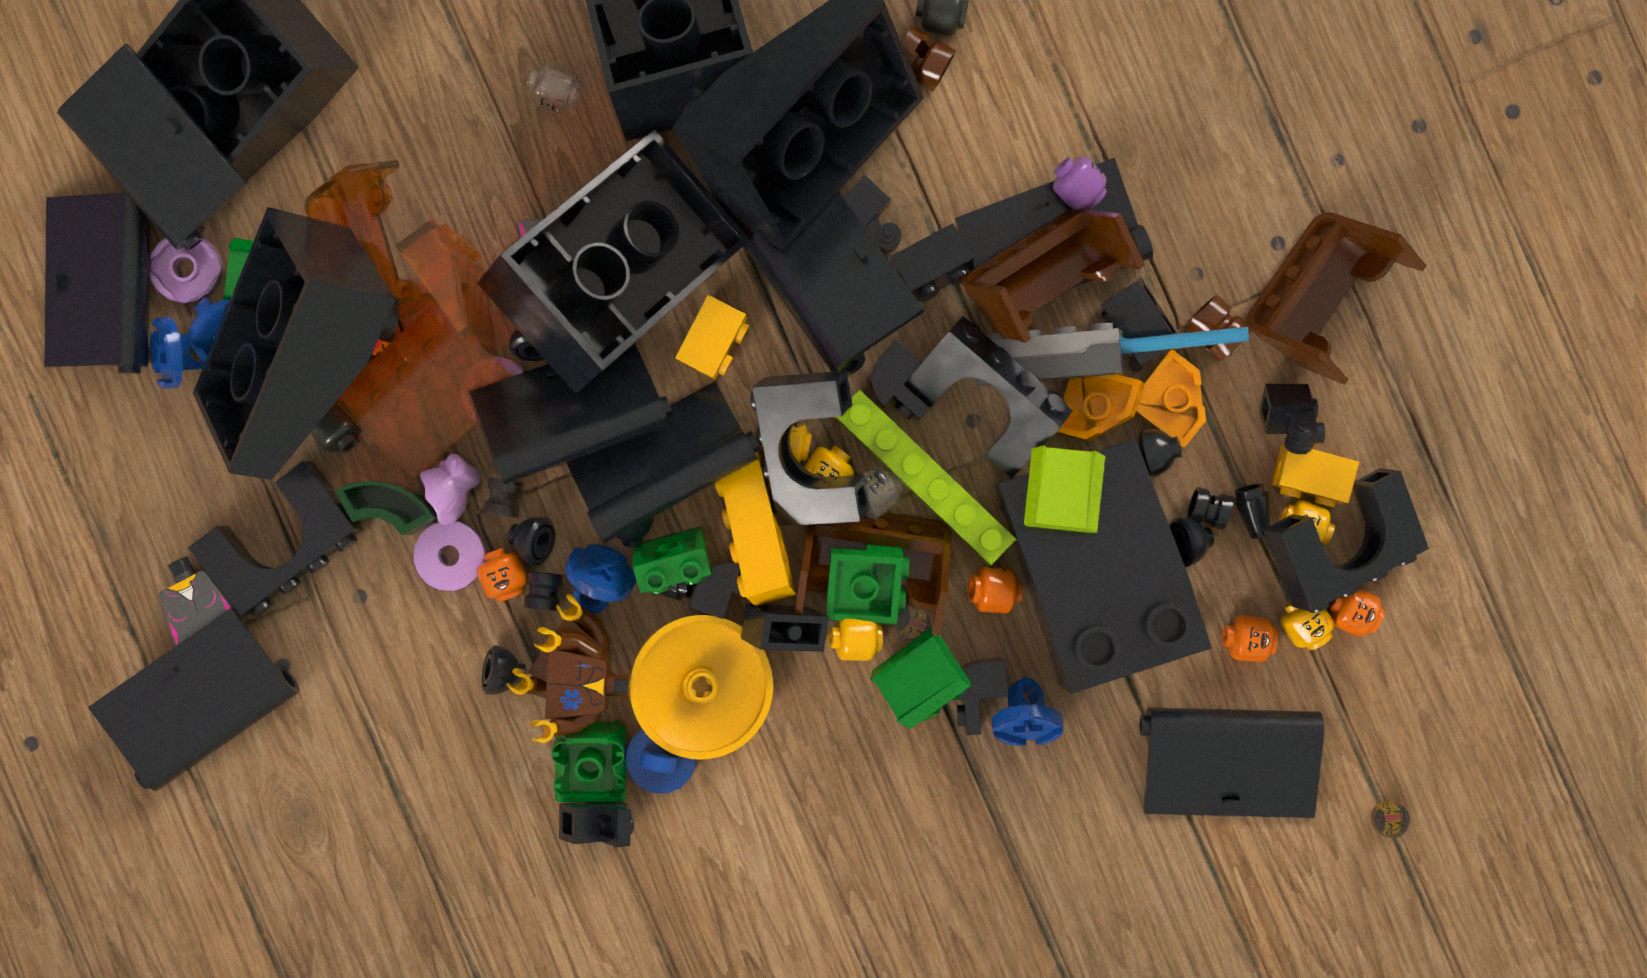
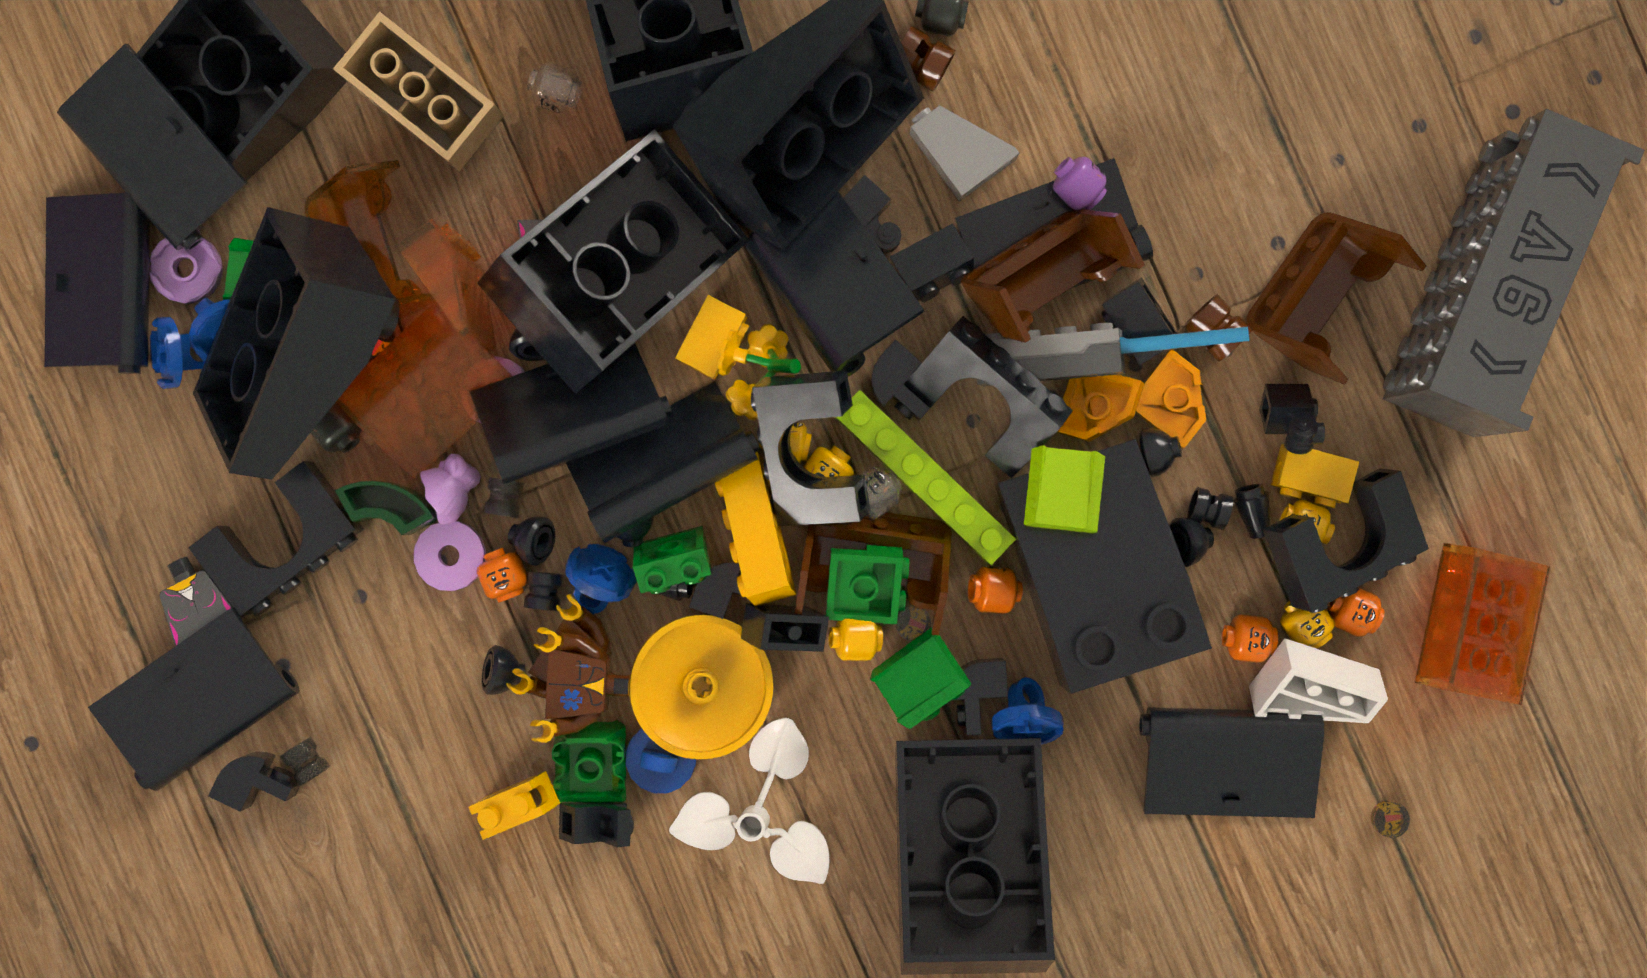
none -> black brick [208,752,302,812]
none -> clear smoke wheel [280,737,330,787]
none -> tan brick [333,11,504,172]
none -> yellow brick [468,771,560,840]
none -> white plant [669,718,830,884]
none -> yellow plant [718,324,801,420]
none -> black slope [895,738,1055,975]
none -> light grey slope [909,105,1020,202]
none -> white wedge [1249,638,1388,723]
none -> dark grey piece [1383,109,1645,437]
none -> clear orange slope [1414,543,1551,705]

